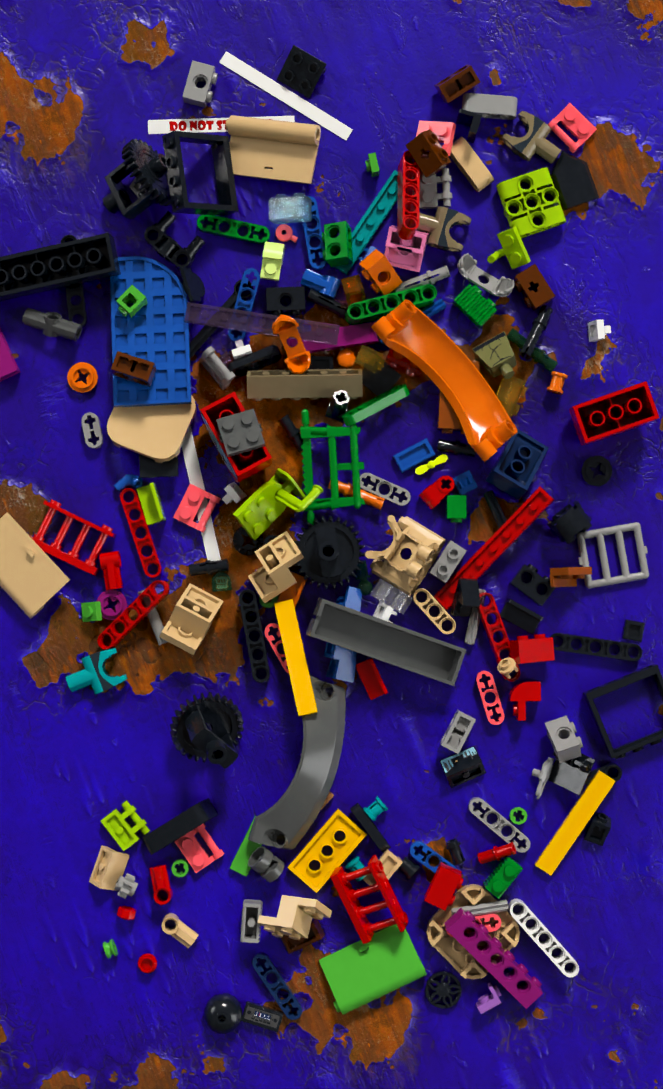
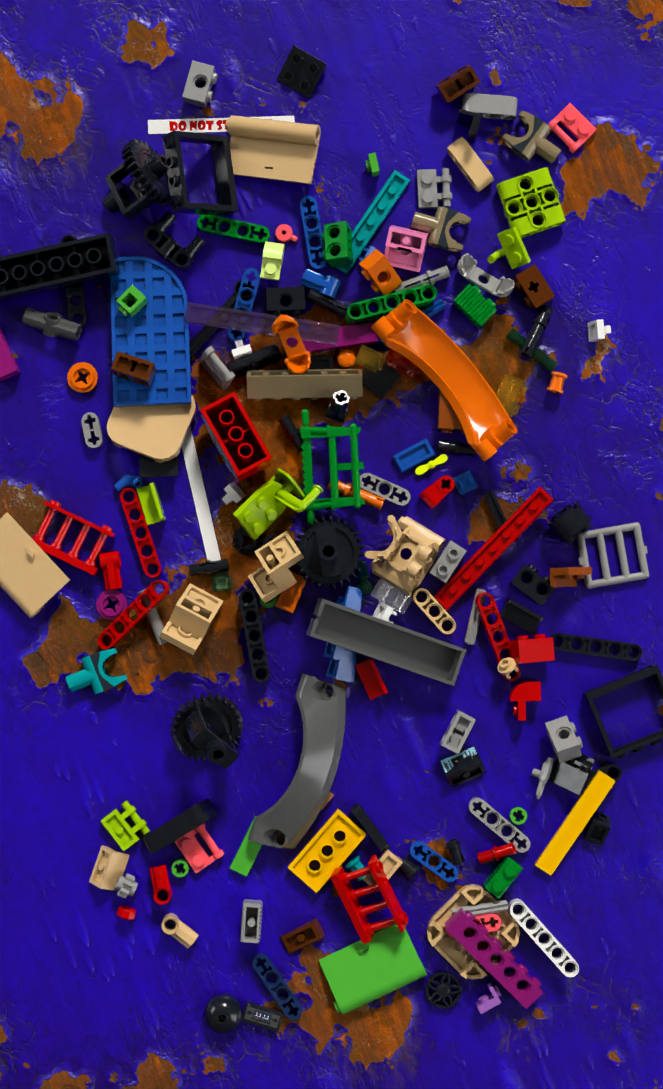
bright green plate [81,601,102,622] -> none
bright green bush [103,939,118,959] -> none
red plate [138,953,157,973] -> none
coral plate [173,484,221,533] -> none
black piece [179,267,205,303] -> none
dark grey plate [216,408,265,457] -> none
white sticker [219,51,353,140] -> none
dark grey wheel [248,846,284,882] -> none
tan bracket [257,895,332,940] -> none
coral beam [264,623,289,673] -> none
clear light blue brick [269,193,312,224] -> none
yellow tile [274,599,318,717] -> none
clear orange brick [341,274,366,307] -> none
green beam [342,384,410,426] -> none
teal bush [363,796,388,822] -> none
red beam [397,151,420,240] -> none
reddish brown brick [405,130,451,178] -> none
coral plate [416,120,456,156] -> none
red brick [424,862,464,911] -> none
green brick [446,495,466,523] -> none
black slope [450,578,480,617] -> none
olive torso [472,332,517,379] -> none
coral beam [475,670,505,725] -> none
dark blue slope [486,429,549,500] -> none
black tile [551,151,599,211] -> none
red brick [569,381,659,446] -> none
black gear [581,456,612,486] -> none
black tile [622,619,645,642] -> none

